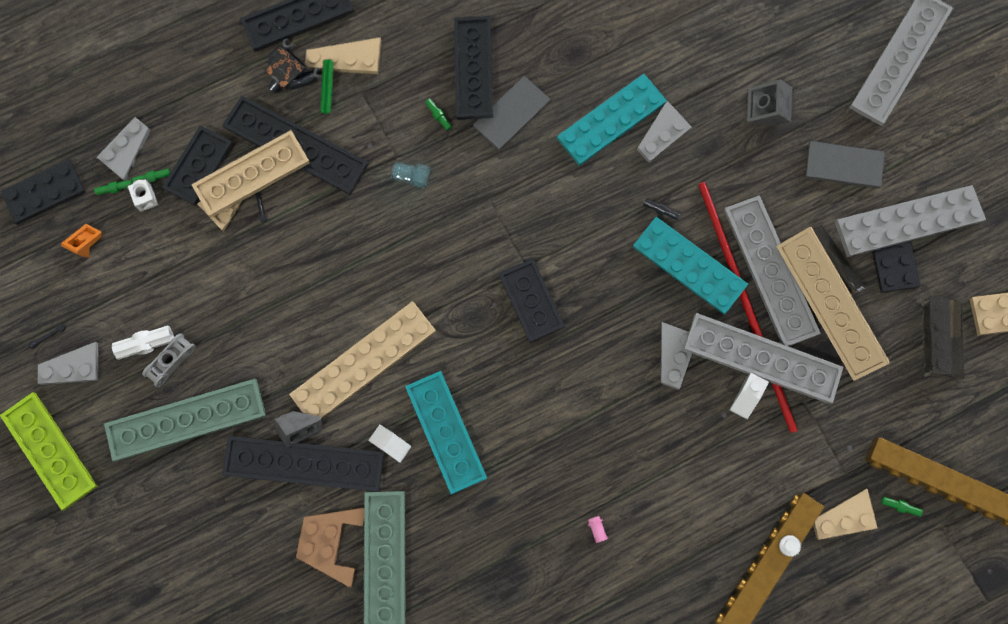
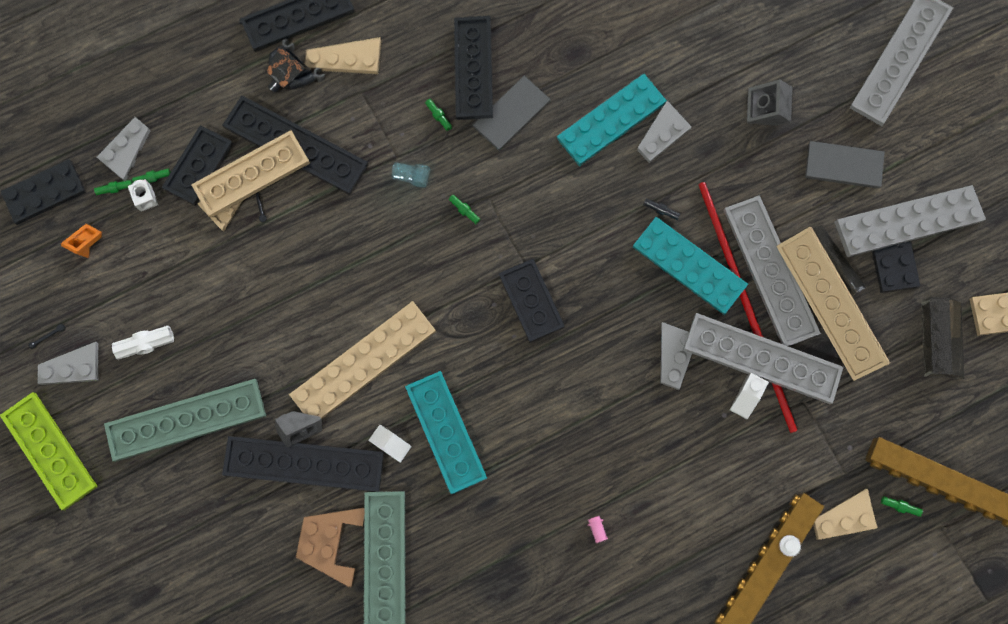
light grey piece [142,333,196,388] -> none
green axle [320,59,334,114] -> none
none -> green bar [449,194,481,224]

